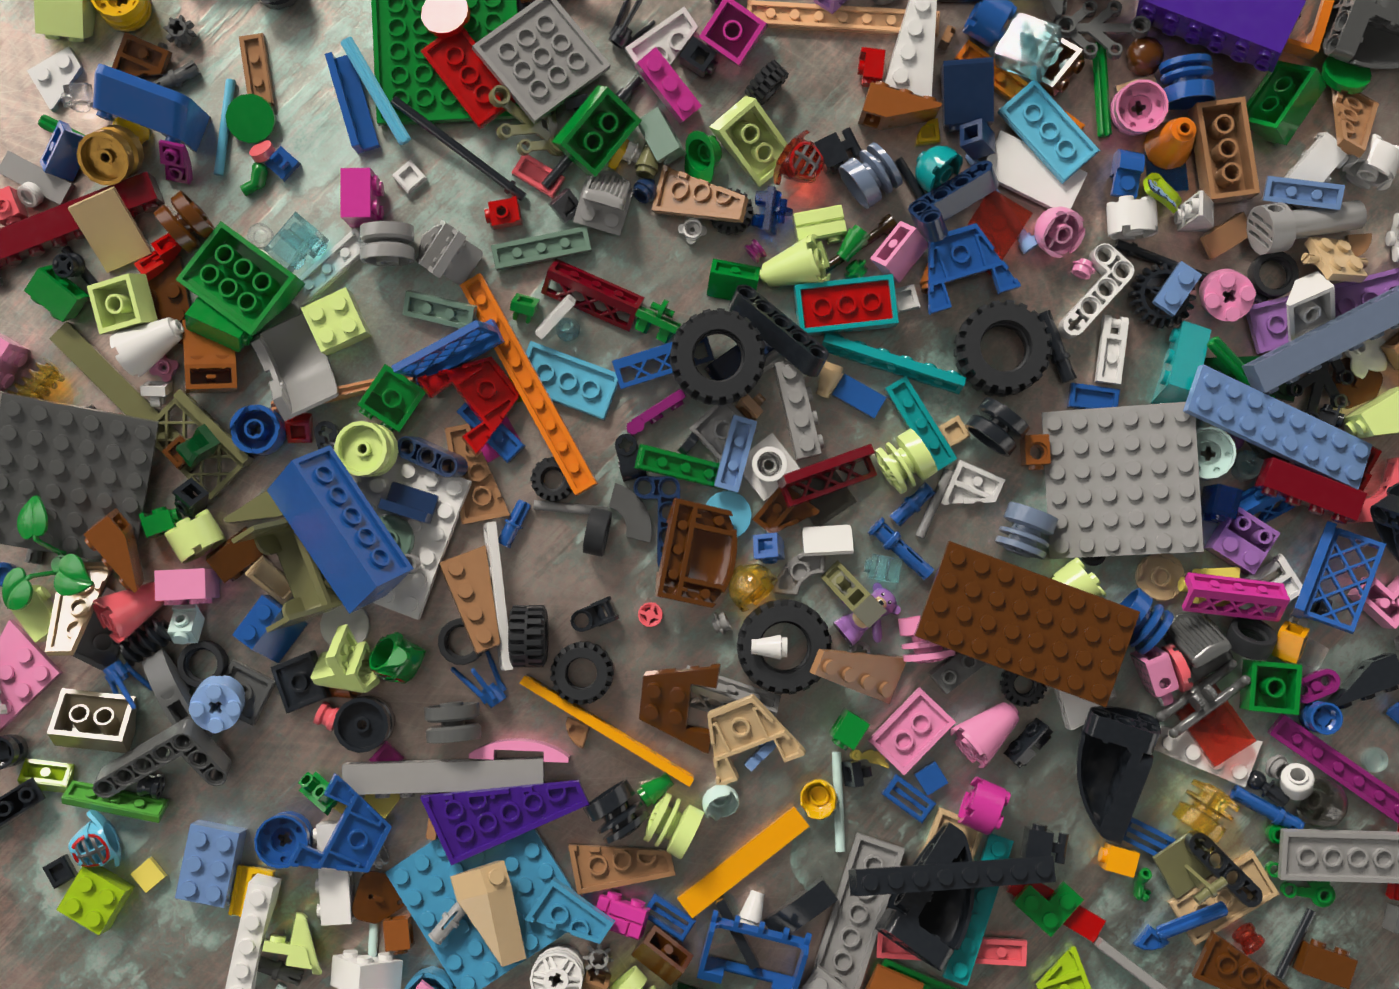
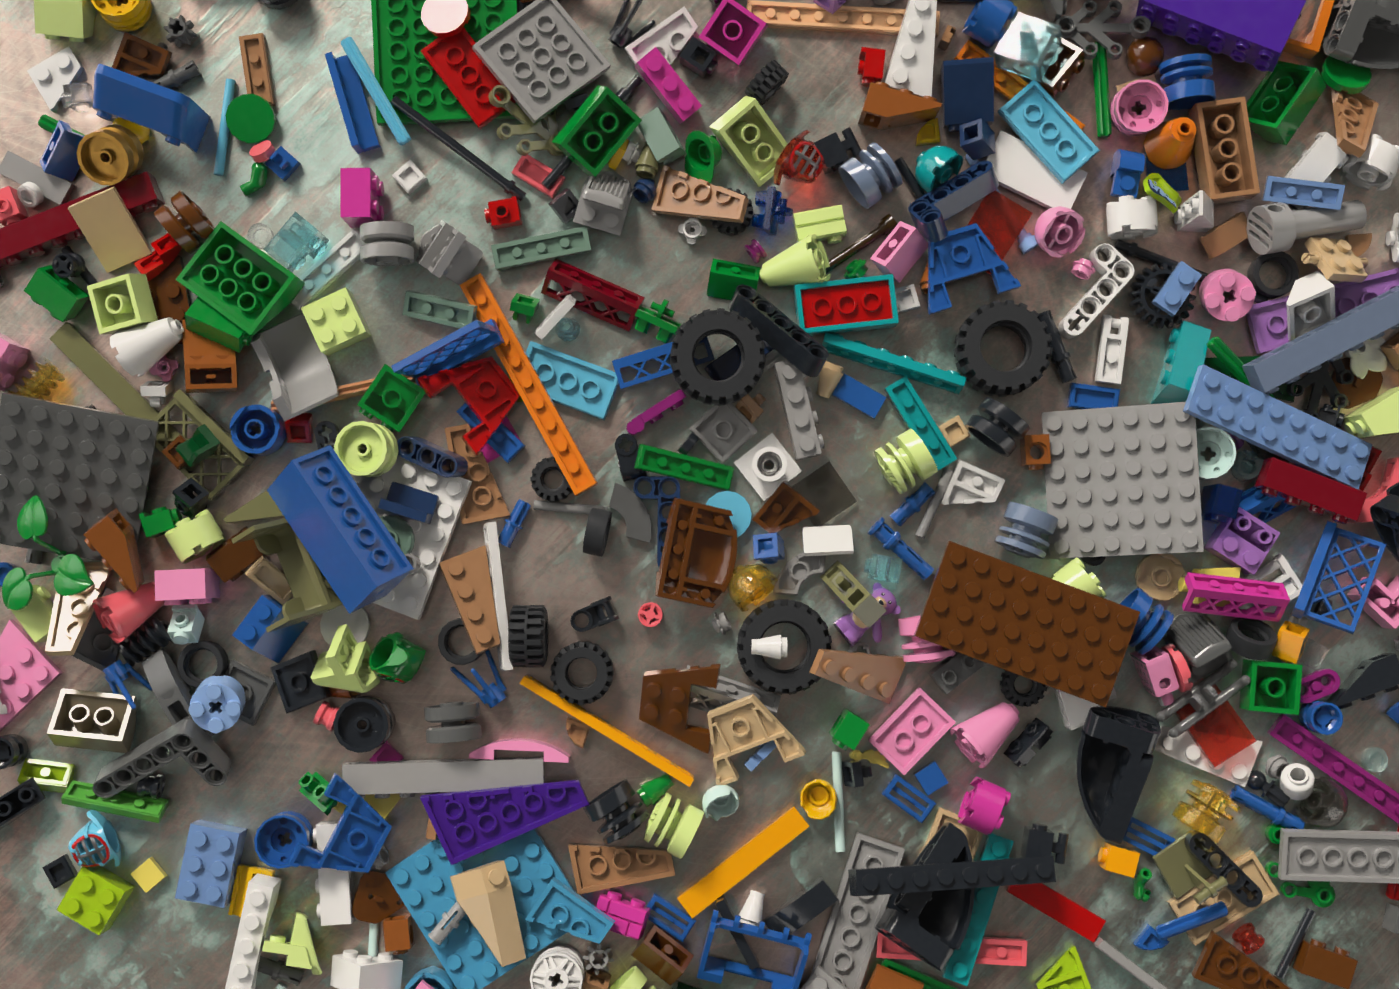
magenta slope [159,140,193,185] -> none
medium blue plate [714,415,757,493] -> none
dark red fence [777,444,877,508] -> none
green cone [836,224,870,262] -> none
green plate [1012,881,1084,937] -> none

